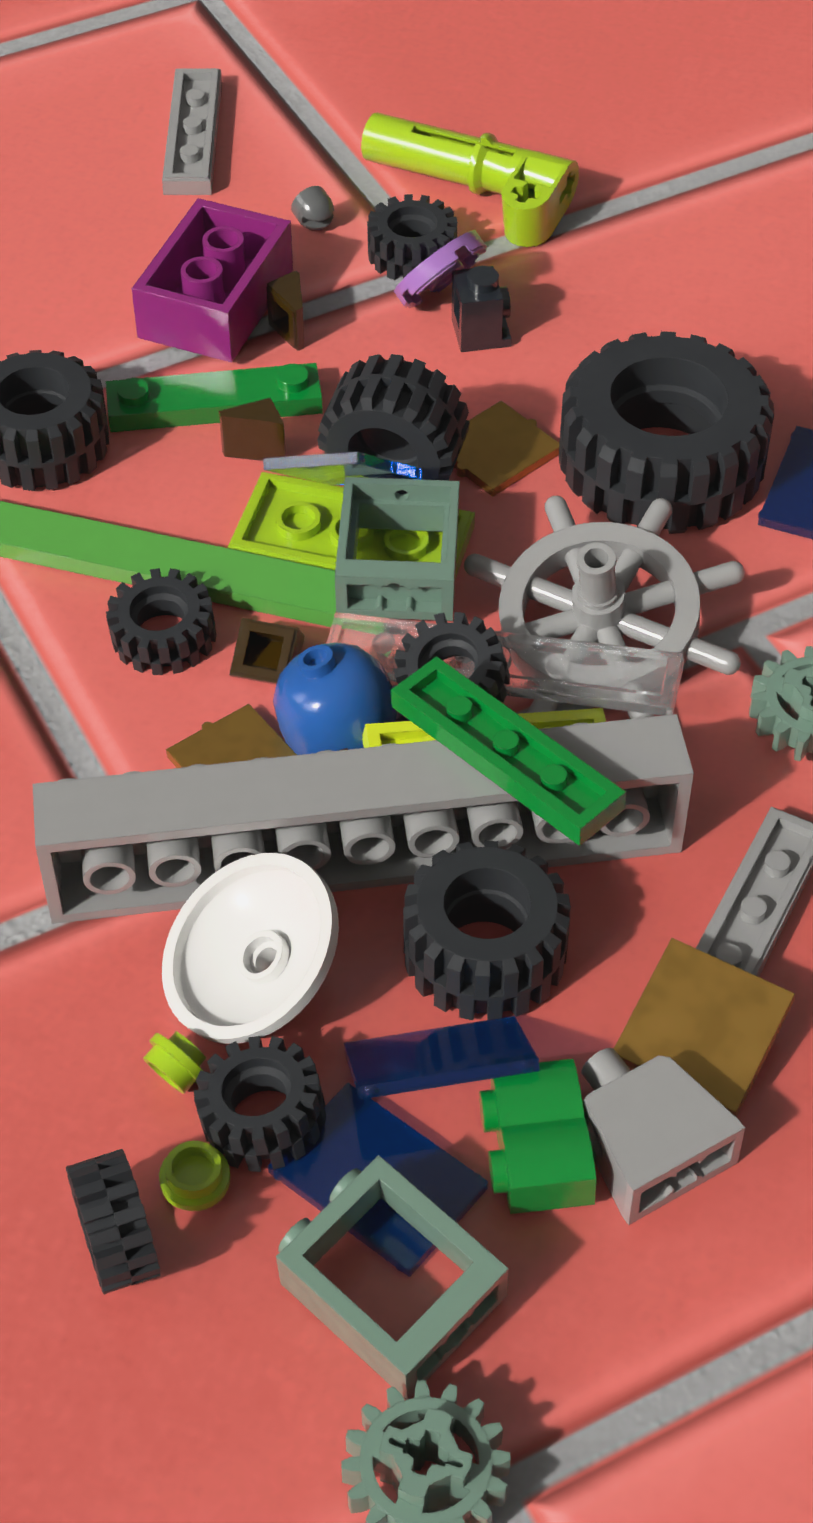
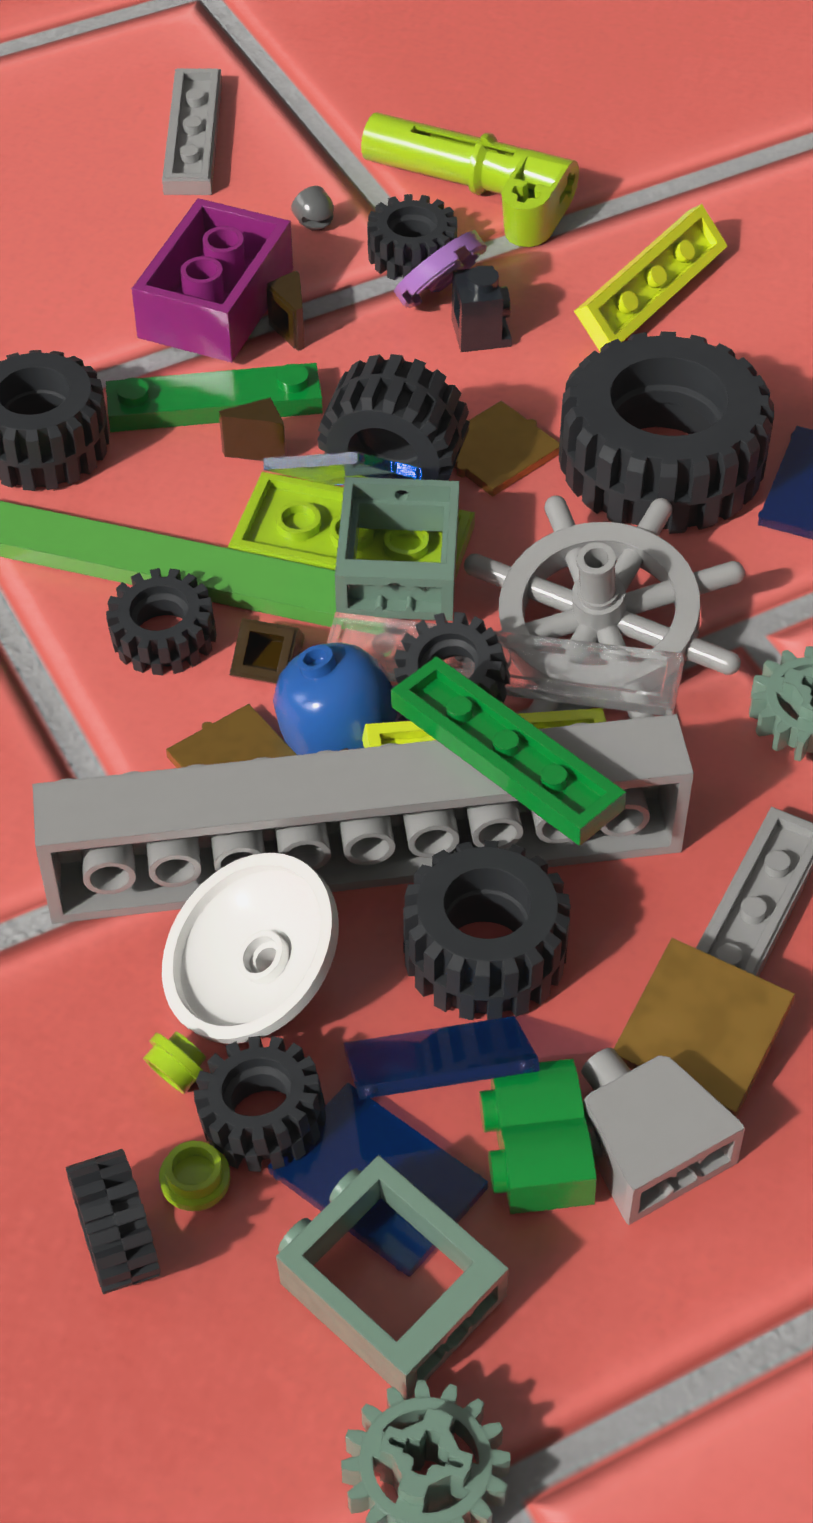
none -> neon yellow plate [574,204,728,351]

